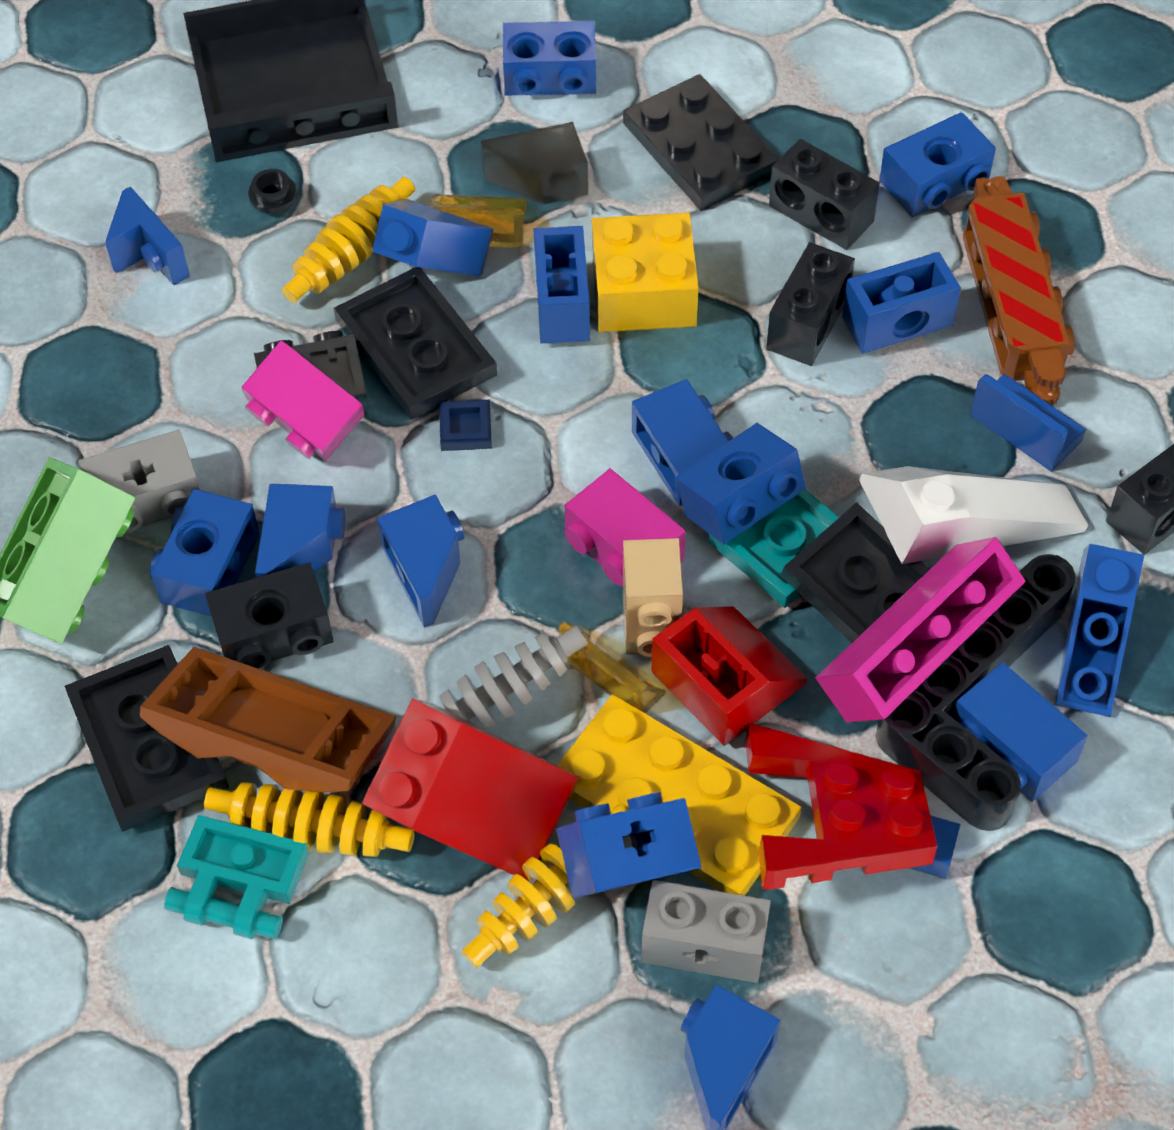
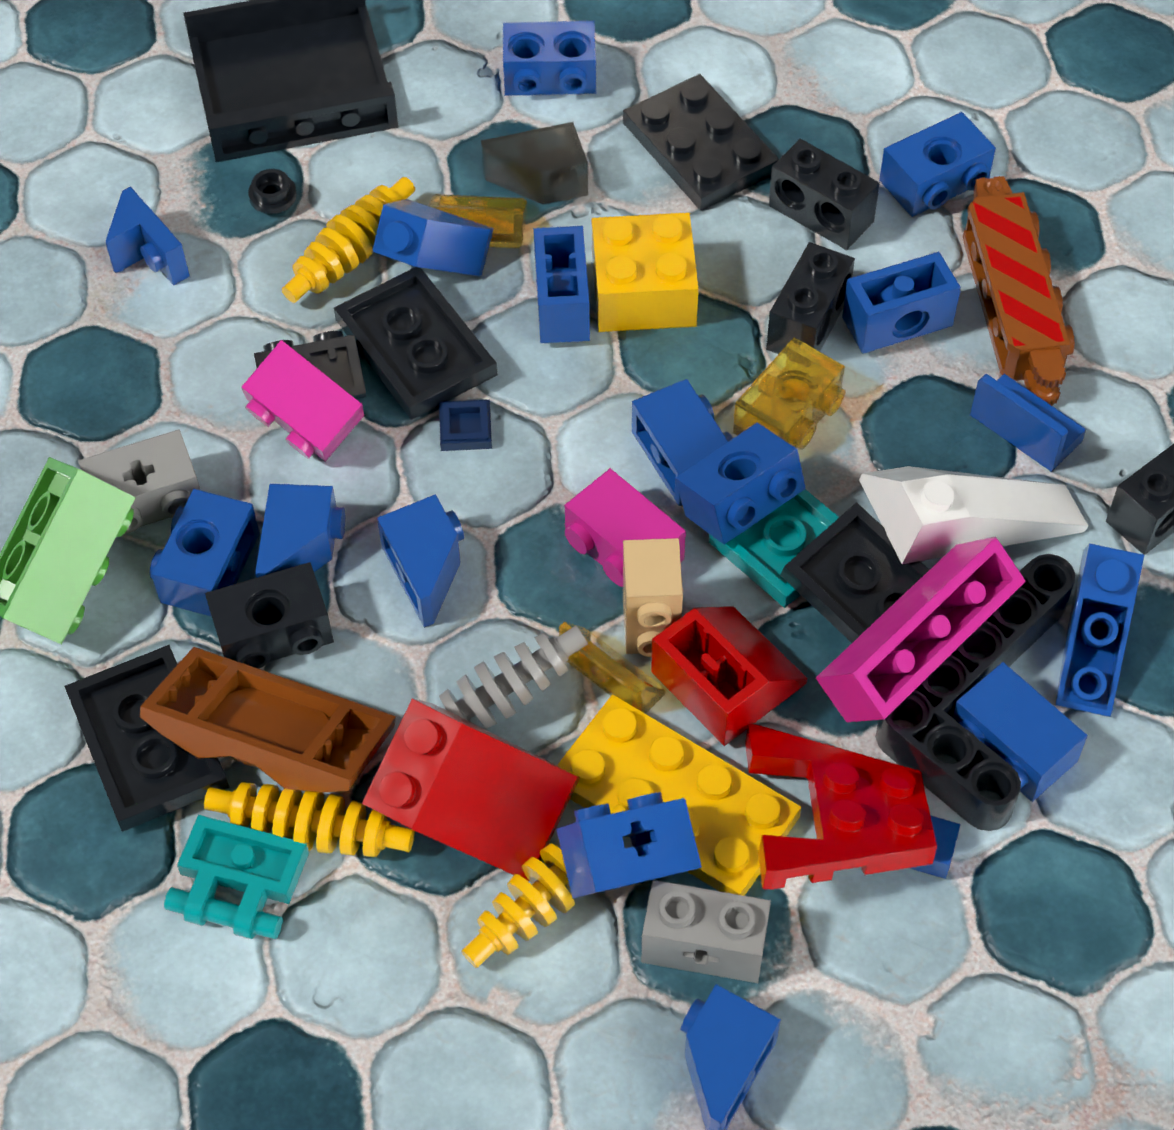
none -> clear yellow brick [733,337,846,450]

